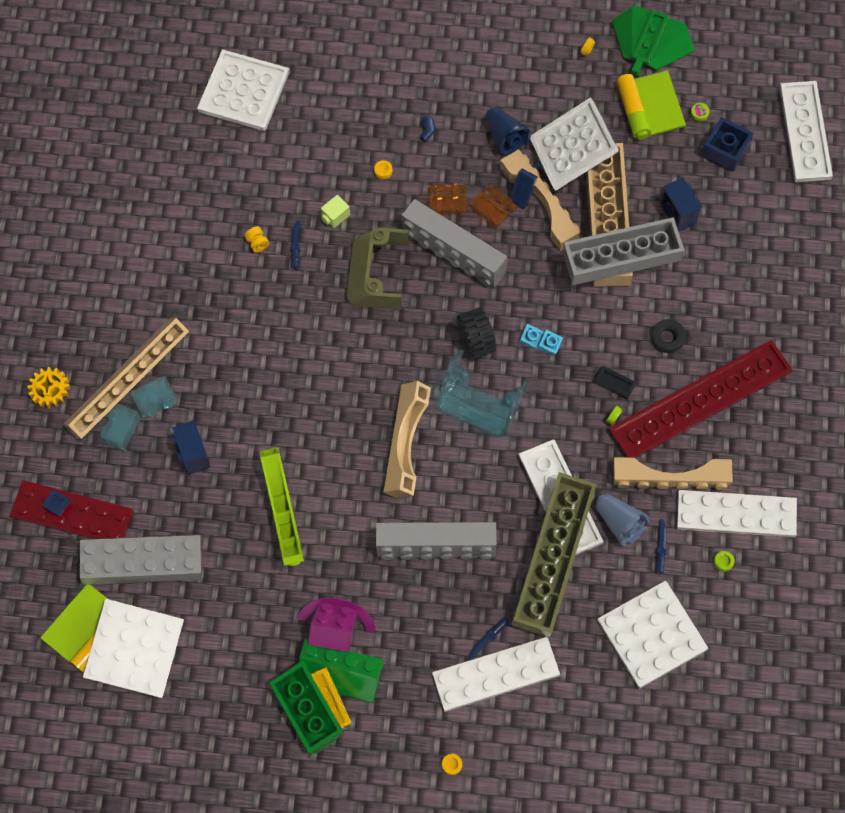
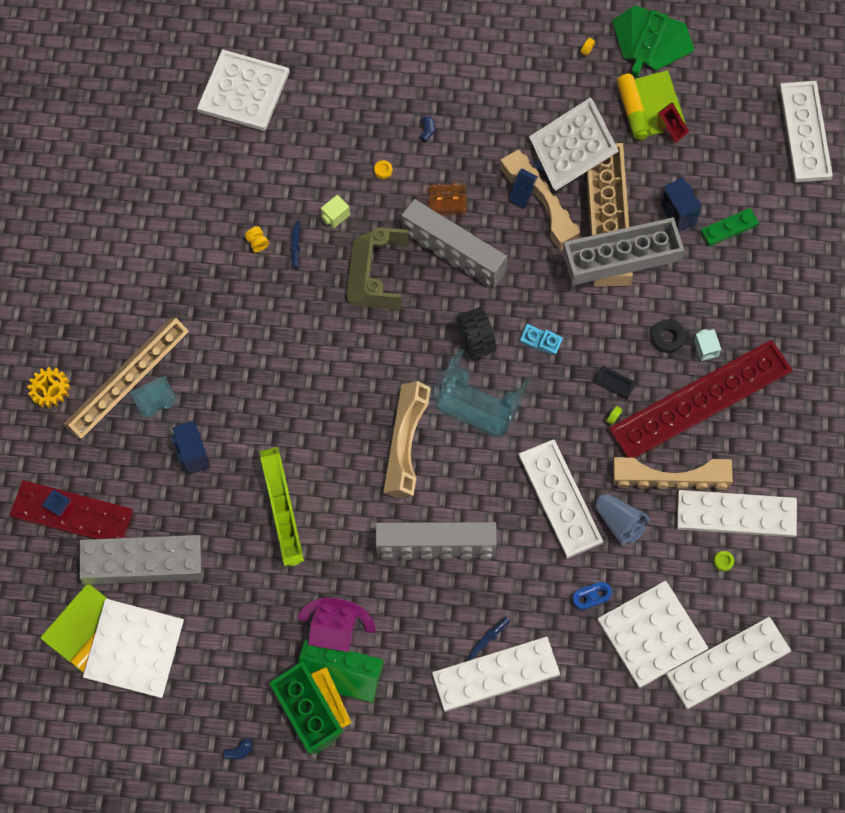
clear light blue brick [100,404,141,451] -> none
yellow tile [442,754,462,776] -> none
clear orange plate [470,184,518,228] -> none
dark blue cone [485,107,531,156] -> none
olive brick [511,472,597,638] -> none
dark blue piece [656,519,667,574] -> none
lime tile [691,103,710,122] -> none
dark blue brick [702,117,754,172] -> none
none -> dark blue arm [224,738,252,760]
none -> blue plate [573,582,612,610]
none -> dark red slope [657,102,689,143]
none -> white plate [666,617,791,710]
none -> light aqua brick [694,329,721,361]
none -> green plate [701,208,759,247]

